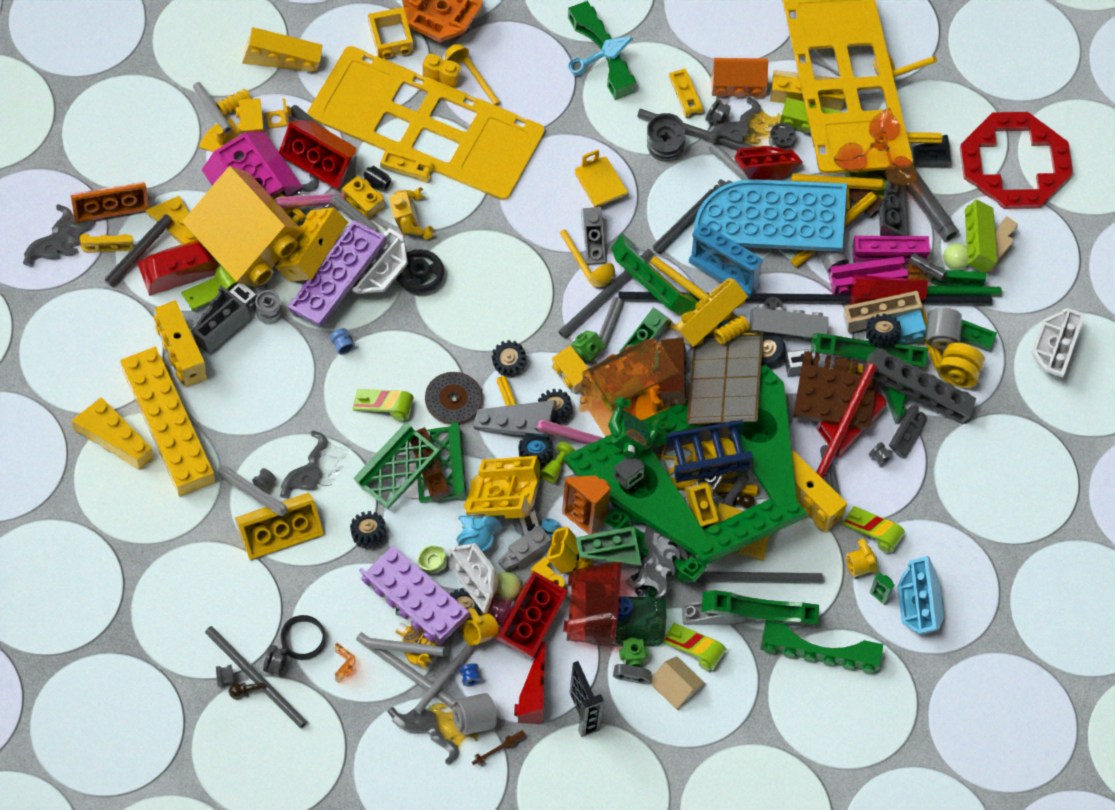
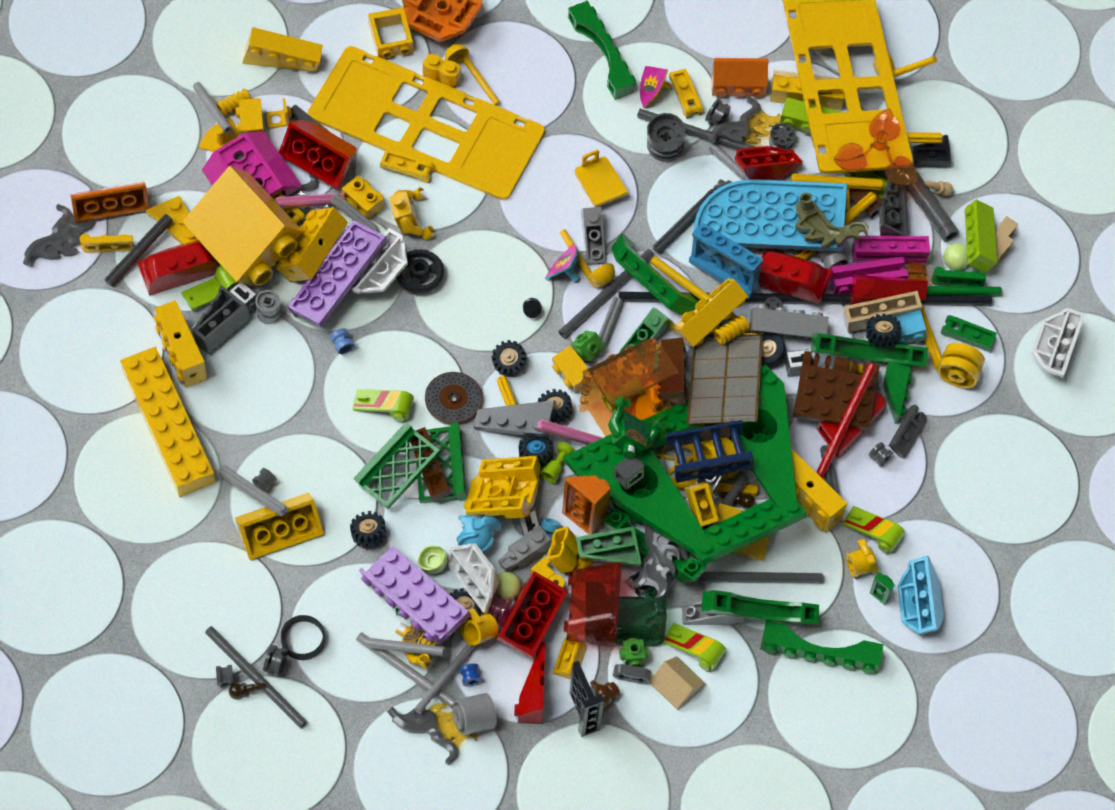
yellow wedge [71,397,154,470] -> none
piece [280,431,351,498] -> none
clear orange bracket [335,643,356,683] -> none
black brick [363,165,392,191] -> none
reddish brown piece [471,730,526,766] -> none
medium azure piece [568,36,633,76] -> none
blue wheel [612,596,632,621] -> none
dark grey brick [863,348,976,424] -> none
dark grey pin [909,253,947,281] -> none
light grey piece [926,308,962,350] -> none
red plate [960,112,1073,209] -> none
none -> black wheel [523,298,542,318]
none -> shield [545,244,579,282]
none -> yellow slope [553,638,587,680]
none -> reddish brown animal [590,680,620,711]
none -> dark pink shield [640,66,671,108]
none -> red windscreen [759,251,833,303]
none -> olive animal [795,193,869,249]
none -> tan bar [924,181,953,197]

